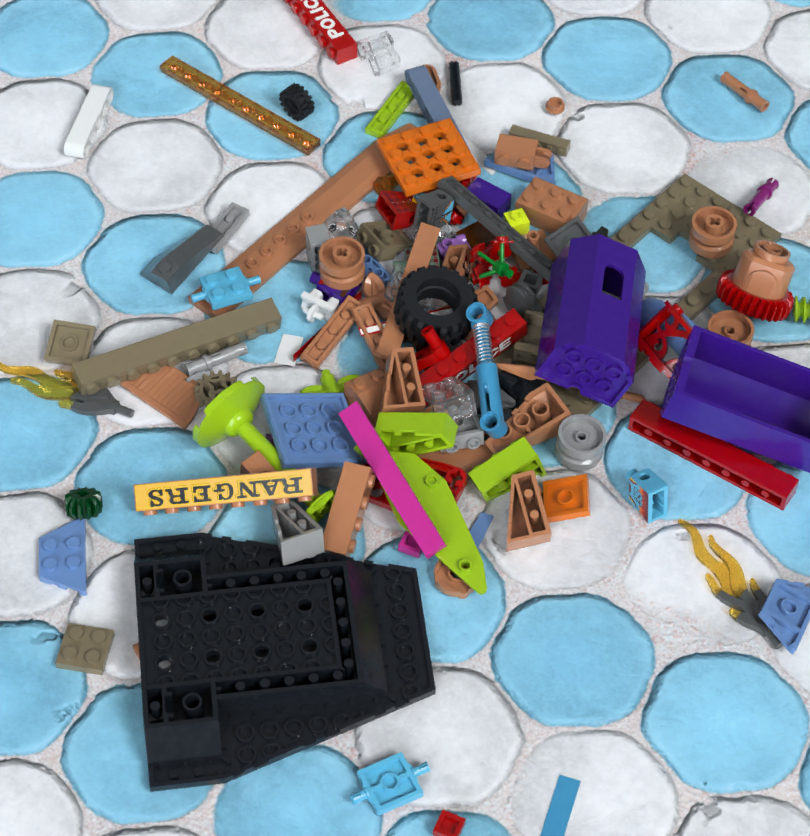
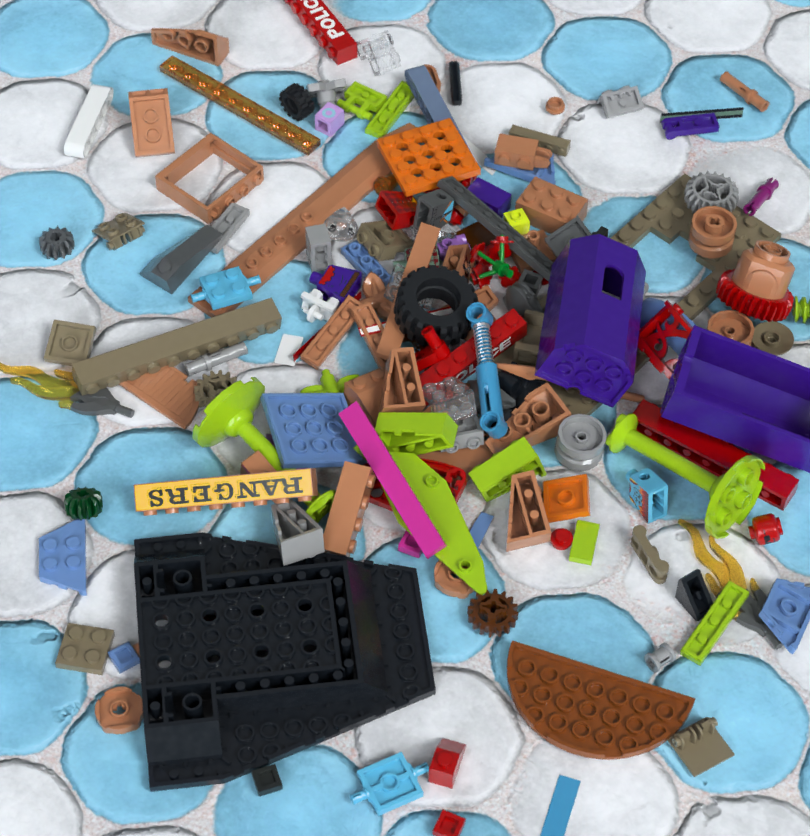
nougat wheel [319,236,365,290] -> none
none -> dark grey gear [39,226,75,260]
none -> dark tan hinge [92,213,145,250]
none -> nougat plate [95,687,143,734]
none -> medium blue tile [108,641,140,674]
none -> nougat bracket [128,88,175,157]
none -> nougat wedge [151,28,229,66]
none -> nougat window [155,133,264,224]
none -> pearl dark grey plate [251,764,283,797]
none -> light grey plant [304,79,347,108]
none -> lavender brick [315,102,344,137]
none -> lime plate [337,81,387,121]
none -> red slope [429,738,466,789]
none -> reddish brown gear [467,589,518,638]
none -> dark orange plate [507,640,696,760]
none -> red plate [551,528,573,550]
none -> lime tile [569,520,600,565]
none -> light grey bracket [597,85,644,118]
none -> lime piece [605,413,765,539]
none -> dark tan plate [631,525,669,584]
none -> light grey bush [644,642,676,673]
none -> black sticker [660,107,744,124]
none -> dark purple plate [661,113,720,140]
none -> dark tan hinge [667,717,735,777]
none -> black slope [675,569,713,621]
none -> lime tile [680,581,749,666]
none -> light grey gear [684,171,739,214]
none -> red head [748,513,783,545]
none -> dark tan dish [752,321,794,356]

